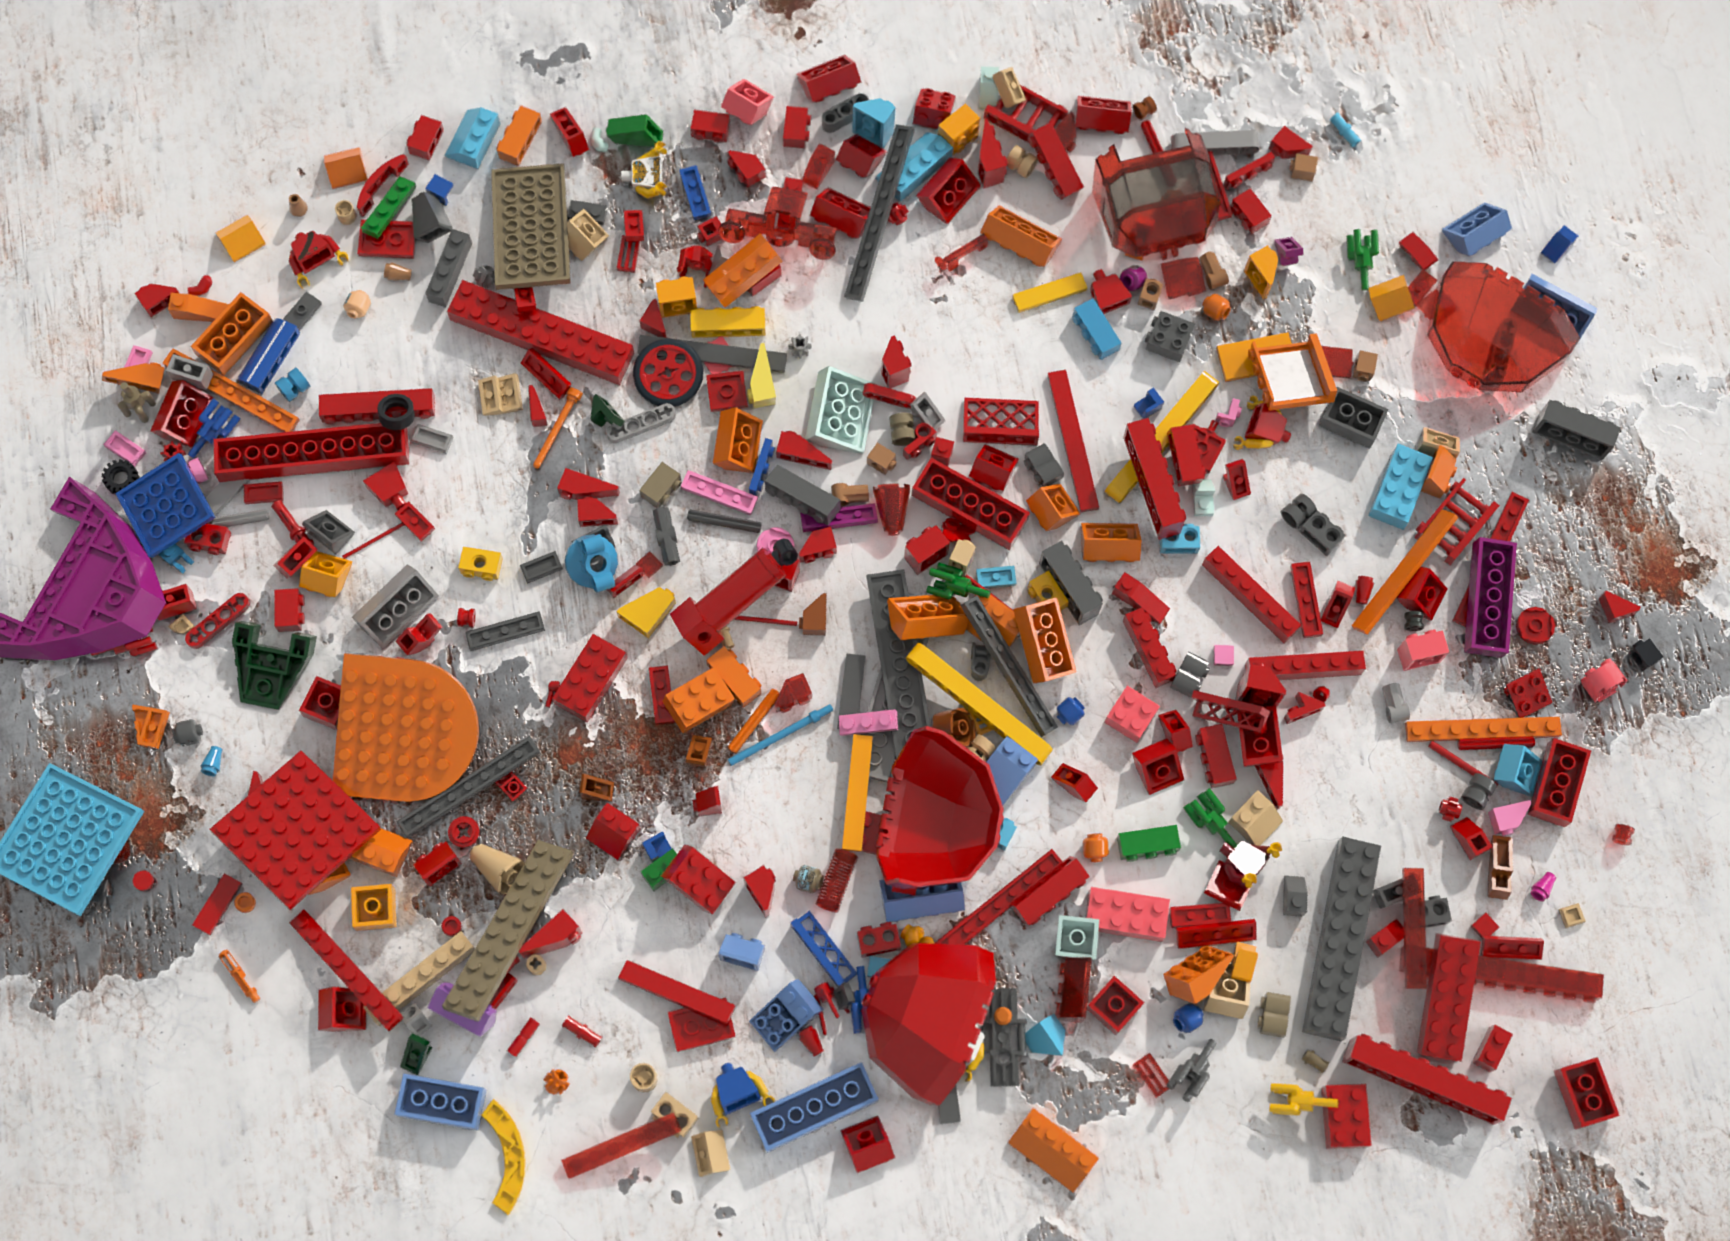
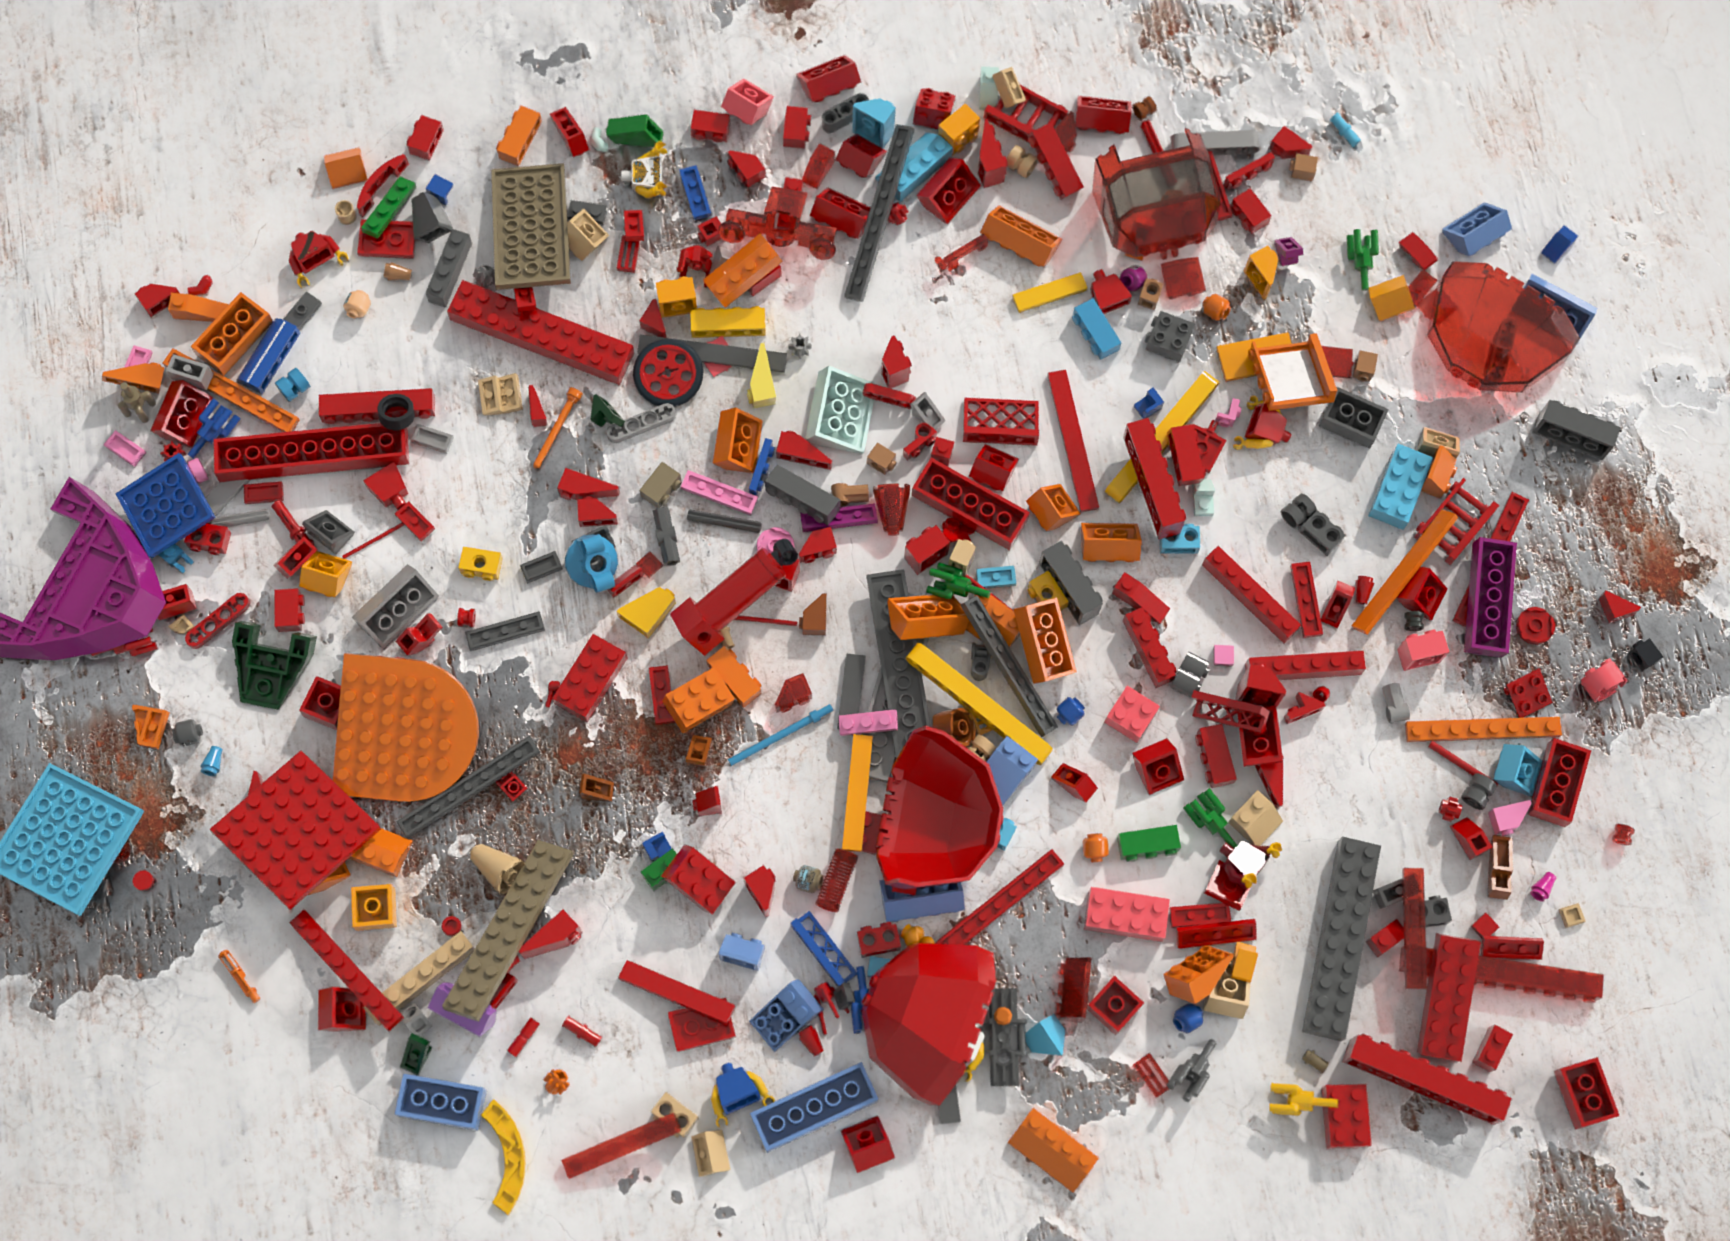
black tyre [102,459,140,495] -> none
red tile [192,873,242,936] -> none
light orange slope [215,215,266,262] -> none
orange tile [234,892,256,913] -> none
medium nougat cone [289,194,308,217] -> none
red slope [413,842,462,887] -> none
medium azure slope [445,107,500,169] -> none
red gear [448,816,480,848] -> none
red plate [521,348,572,399] -> none
tan bush [526,955,546,976] -> none
red slope [586,802,641,861] -> none
tan wheel [630,1063,658,1092] -> none
red plate [706,371,748,412] -> none
orange axle [728,688,780,754] -> none
dark tan wheel [889,412,916,446] -> none
red brick [1010,856,1090,925] -> none
dark grey brick [1024,443,1064,487] -> none
light aqua slope [1055,915,1099,960] -> none
red slope [1158,710,1193,752] -> none
medium nougat piece [1199,251,1229,290] -> none
red slope [1223,459,1251,500] -> none
dark tan brick [1257,992,1291,1038] -> none
dark grey slope [1283,875,1308,917] -> none
red axle [1458,736,1535,750] -> none

